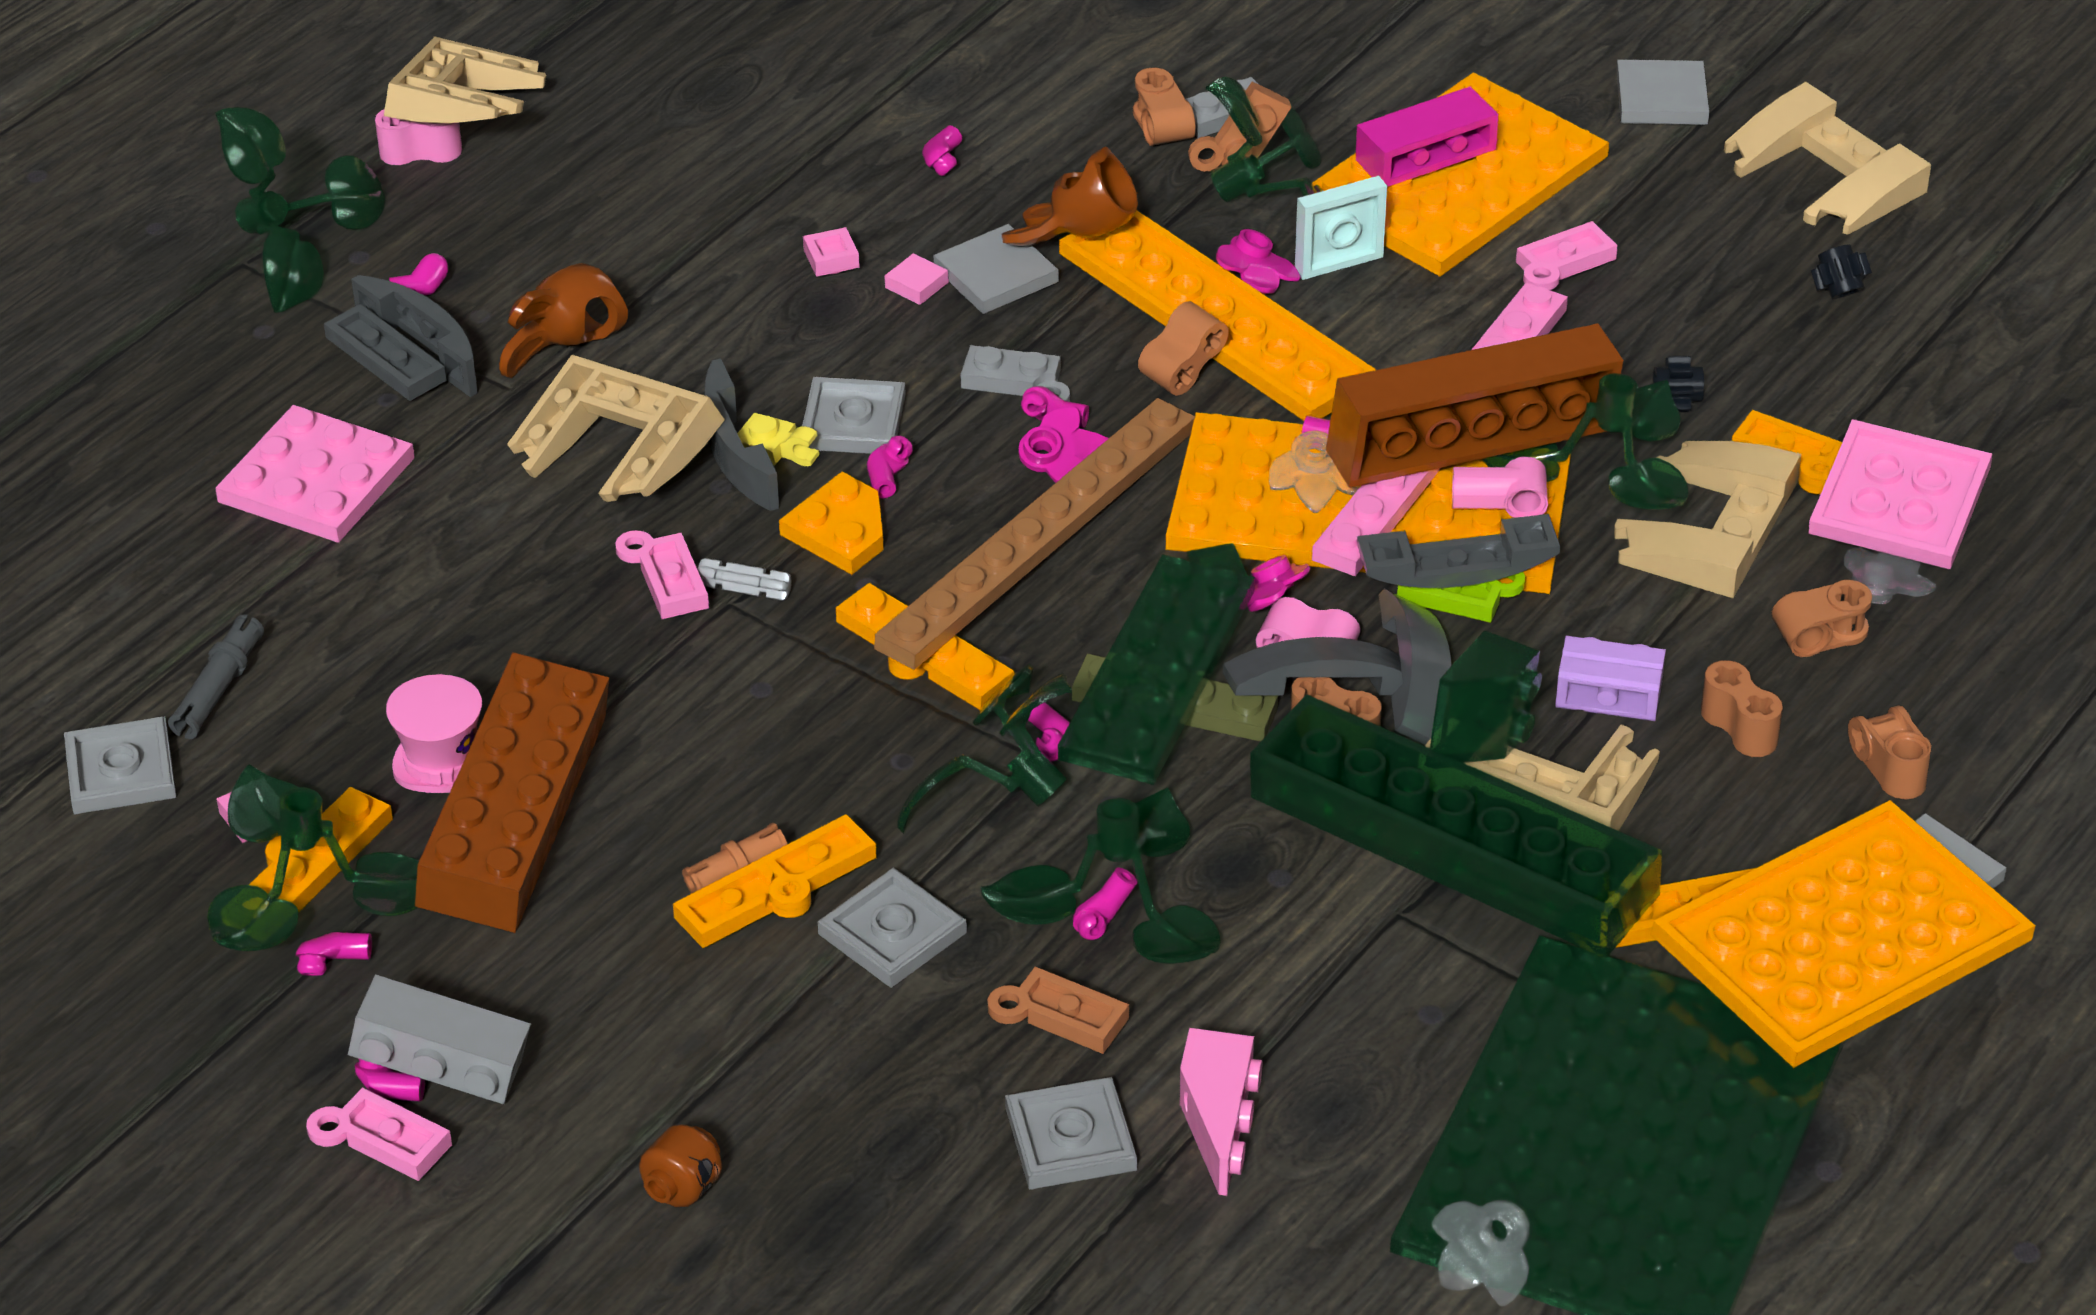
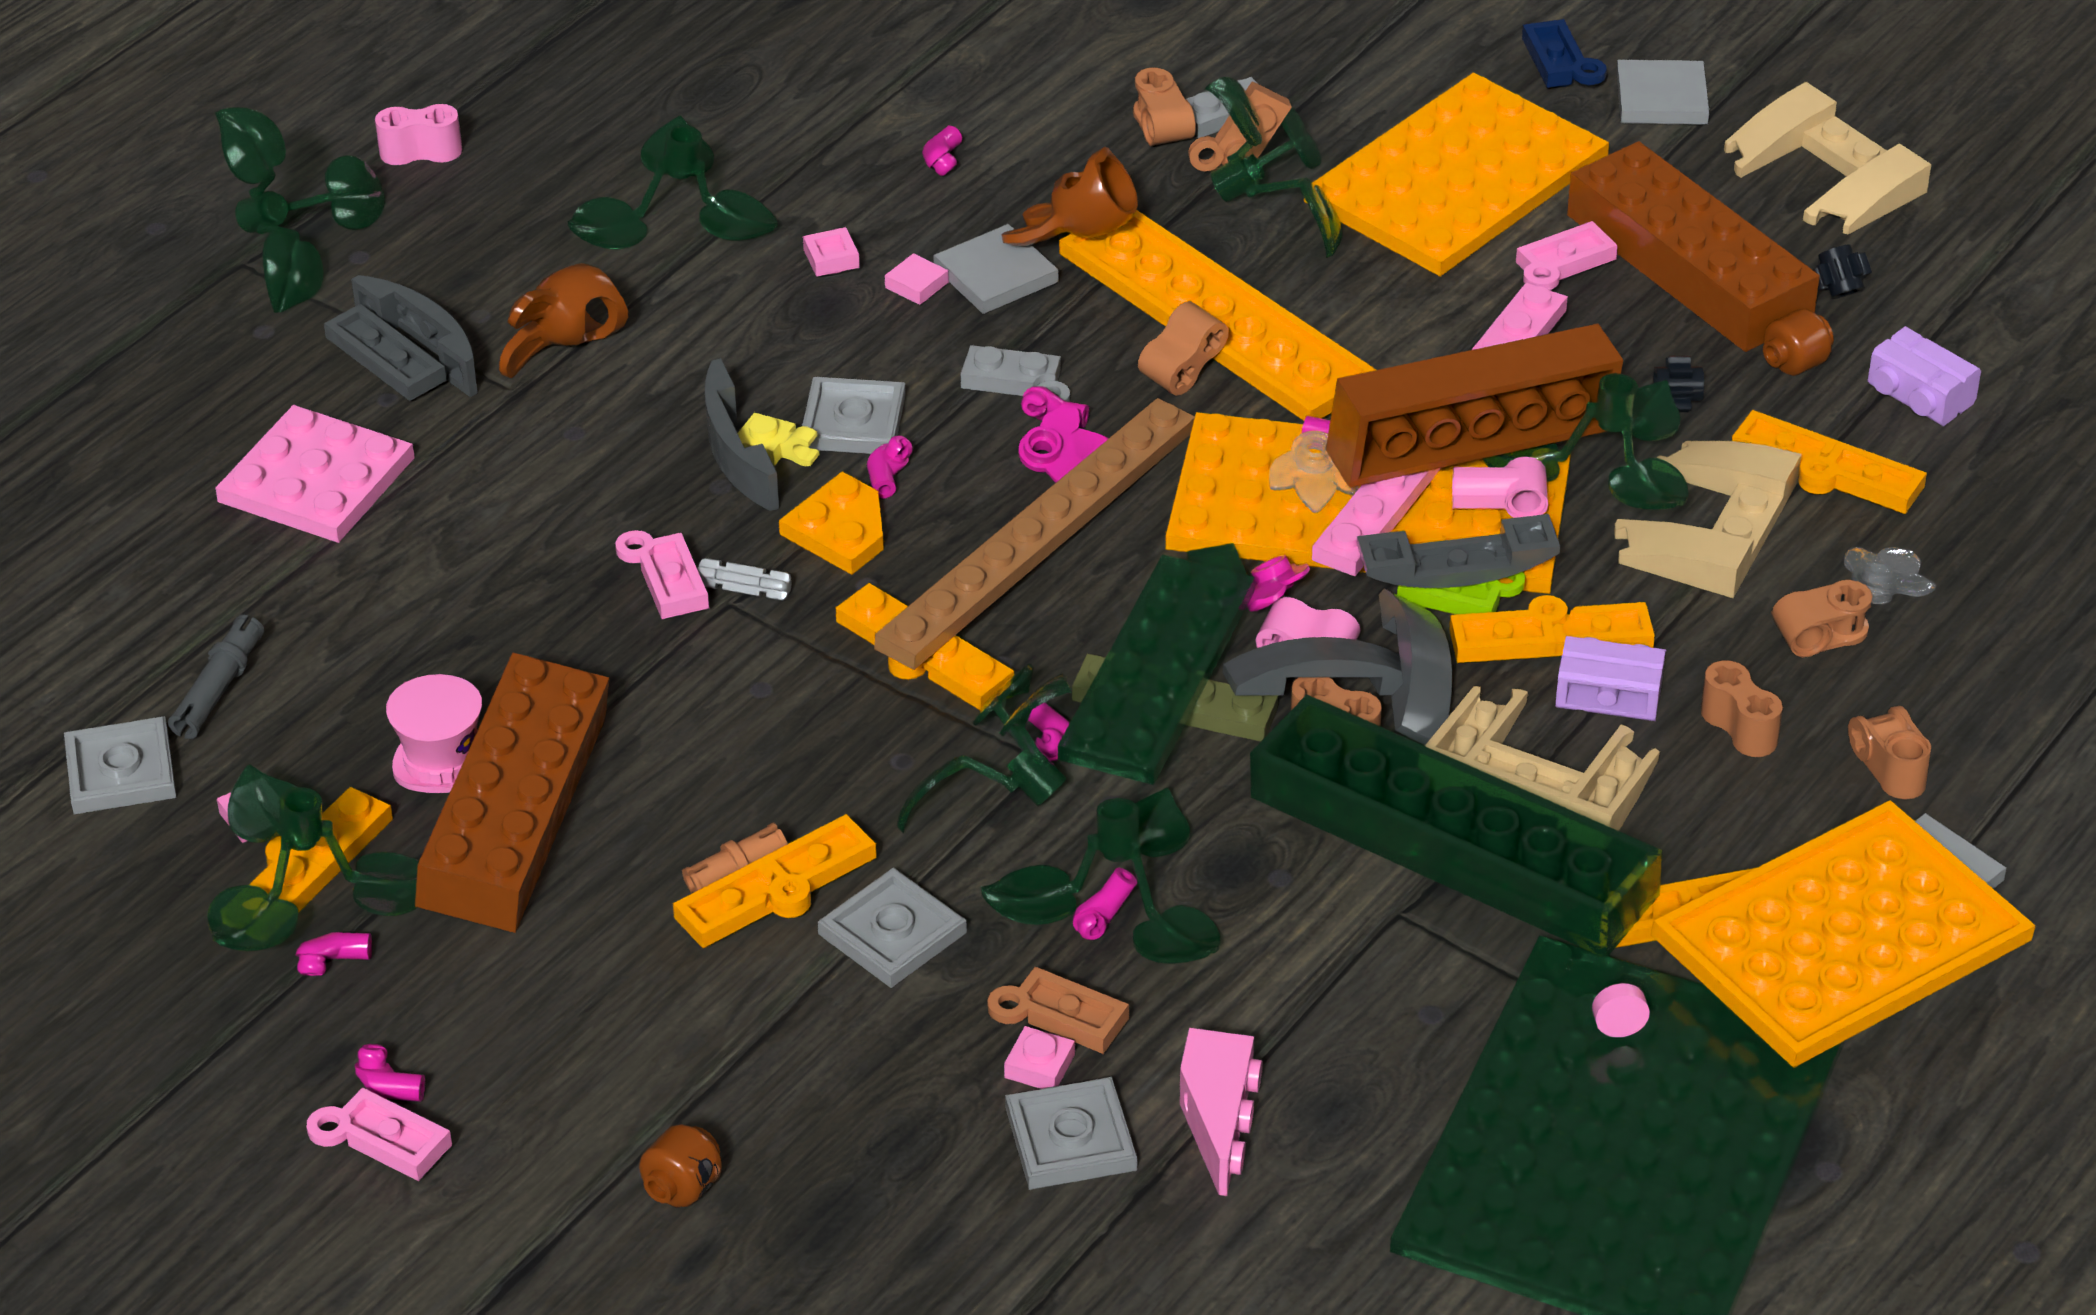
light grey brick [348,974,531,1104] -> none
tan wedge [384,37,546,123] -> none
dark pink arm [389,253,448,296] -> none
tan wedge [507,355,725,502] -> none
dark pink plate [1216,229,1300,294] -> none
light aqua tile [1295,176,1387,280] -> none
dark pink brick [1356,86,1499,187] -> none
clear green slope [1428,630,1542,766] -> none
clear plate [1431,1200,1529,1306] -> none
bright pink plate [1809,419,1992,569] -> none
none -> clear green plant [567,116,778,249]
none -> bright pink plate [1004,1026,1075,1089]
none -> light orange hinge [1449,595,1655,663]
none -> dark blue hinge [1522,19,1607,88]
none -> dark orange brick [1567,141,1820,352]
none -> bright pink tile [1592,983,1650,1037]
none -> dark orange head [1763,309,1834,376]
none -> lavender brick [1868,326,1981,426]

